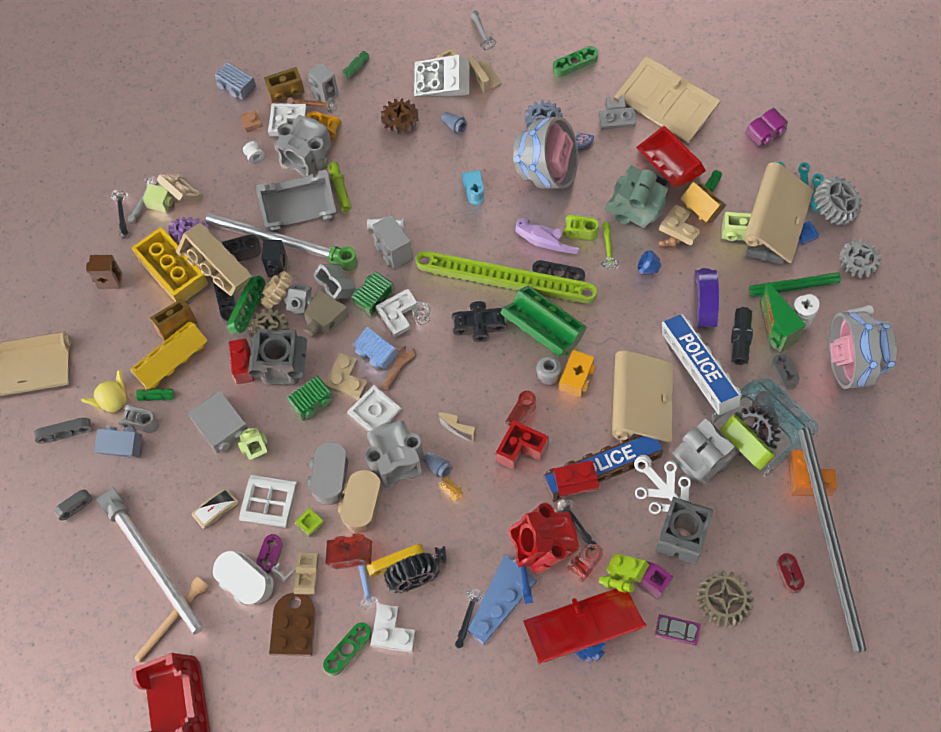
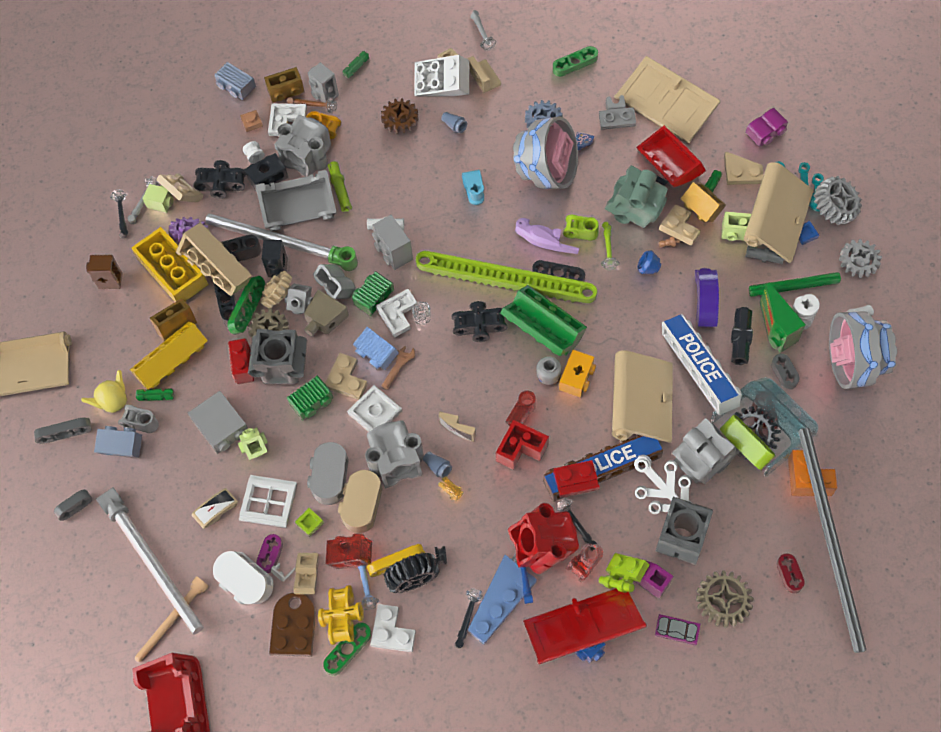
none -> black axle [193,160,246,199]
none -> black brick [244,153,288,192]
none -> yellow axle [318,585,364,645]
none -> tan wing [724,152,764,185]

